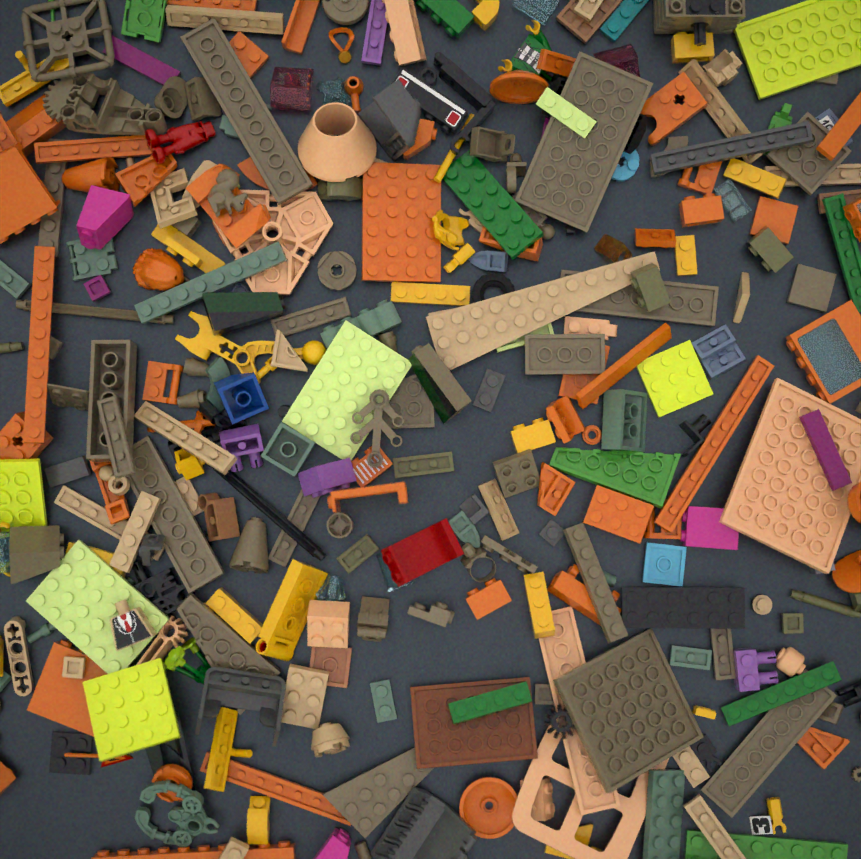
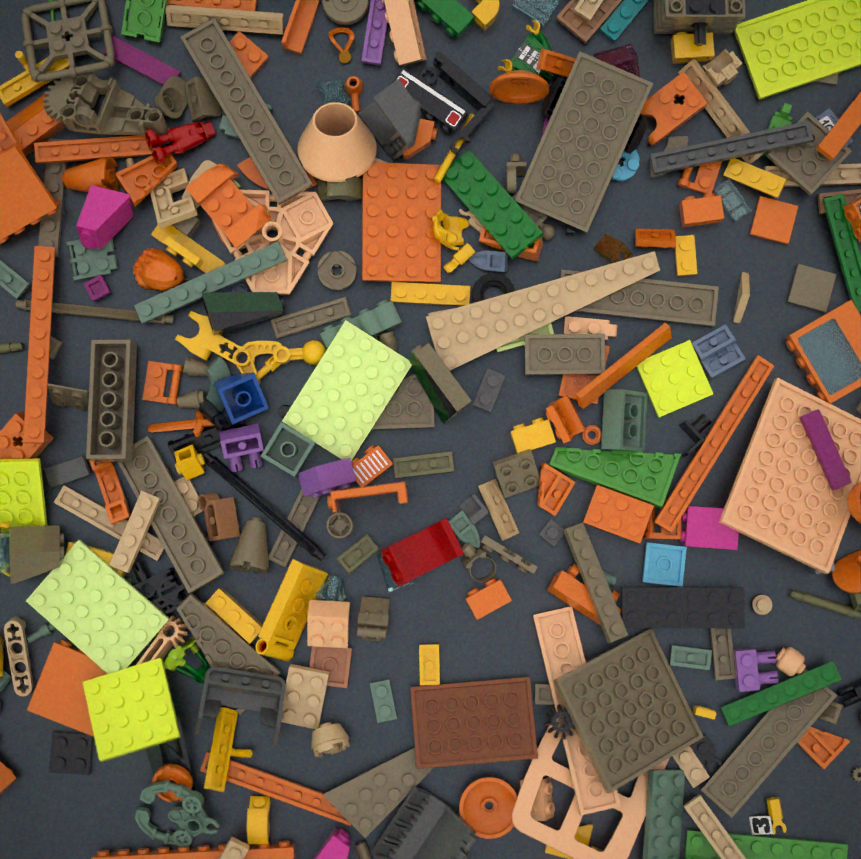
tan plate [62,656,86,679] -> none
orange piece [64,753,133,767] -> none
dark tan tile [97,395,136,479] -> none
tan plate [99,465,130,496] -> none
torso [110,599,157,651] -> none
tan plate [134,401,237,475] -> none
dark grey bracket [139,534,165,566] -> none
dark tan animal [207,169,248,217] -> none
clear pink slope [270,67,314,111] -> none
tan tile [271,330,308,372] -> none
dark tan plant [350,389,404,468] -> none
dark tan plate [407,601,454,627] -> none
green brick [448,681,532,725] -> none
dark tan piece [469,126,515,163] -> none
yellow brick [524,572,555,639] -> none
yellowish green plate [536,87,597,139] -> none
olive brick [630,263,671,312] -> none
olive brick [747,226,794,273] -> none
olive plate [781,613,804,634] -> none
none -> yellow plate [419,644,440,685]

